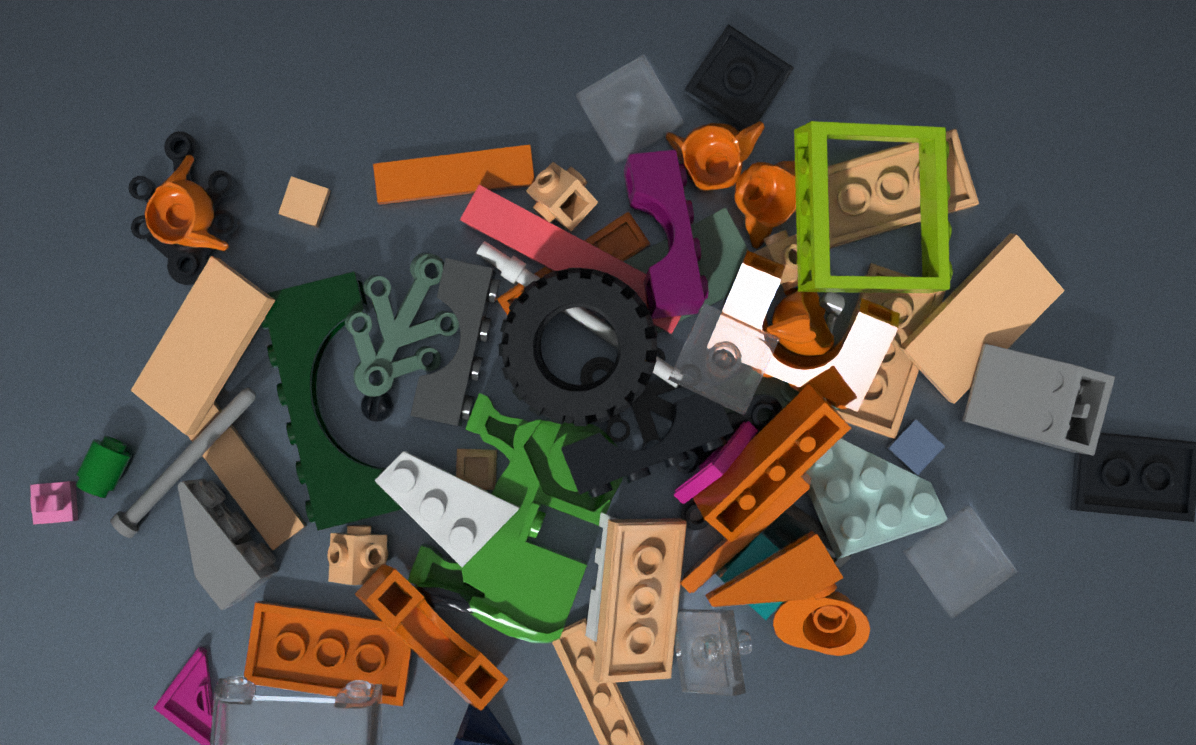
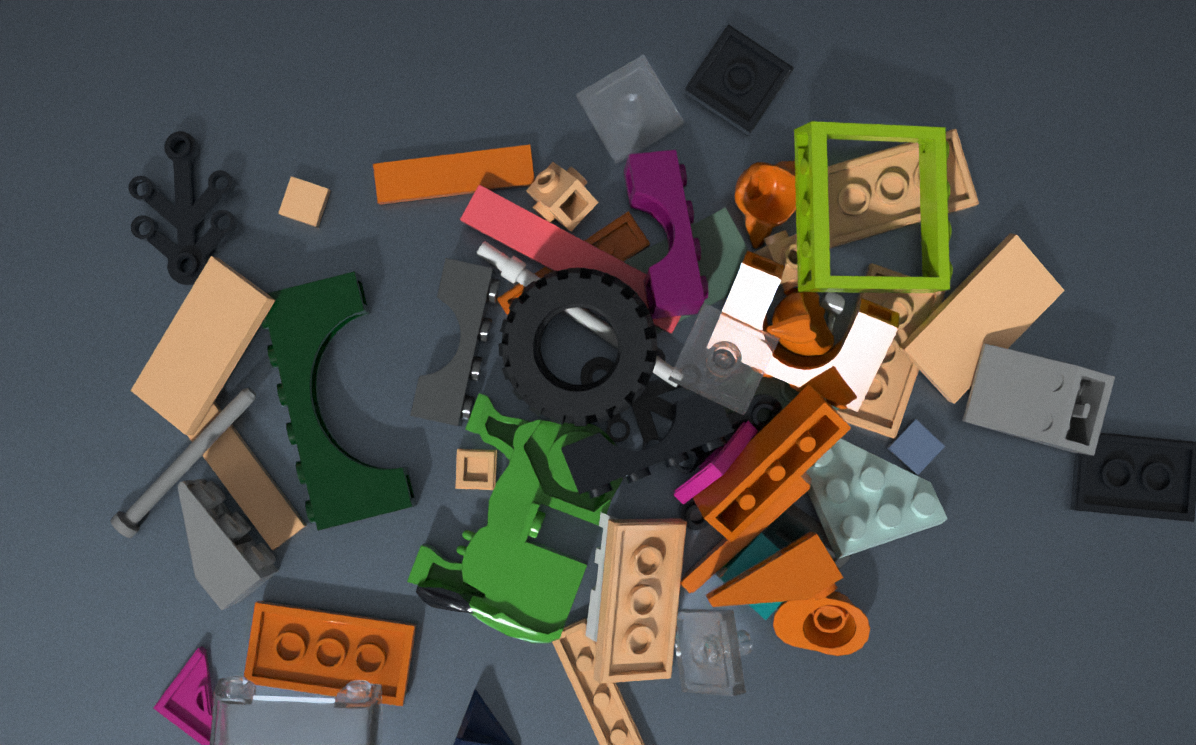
bright pink tile [30,481,78,525] -> none
green brick [76,435,131,498] -> none
orange piece [144,155,229,251] -> none
light nougat brick [327,525,388,585] -> none
sand green plant [345,252,459,397] -> none
orange arch [355,564,509,711] -> none
black hinge [361,392,394,422] -> none
white wing [375,451,521,567] -> none
orange piece [666,121,765,191] -> none
clear plate [903,506,1018,618] -> none

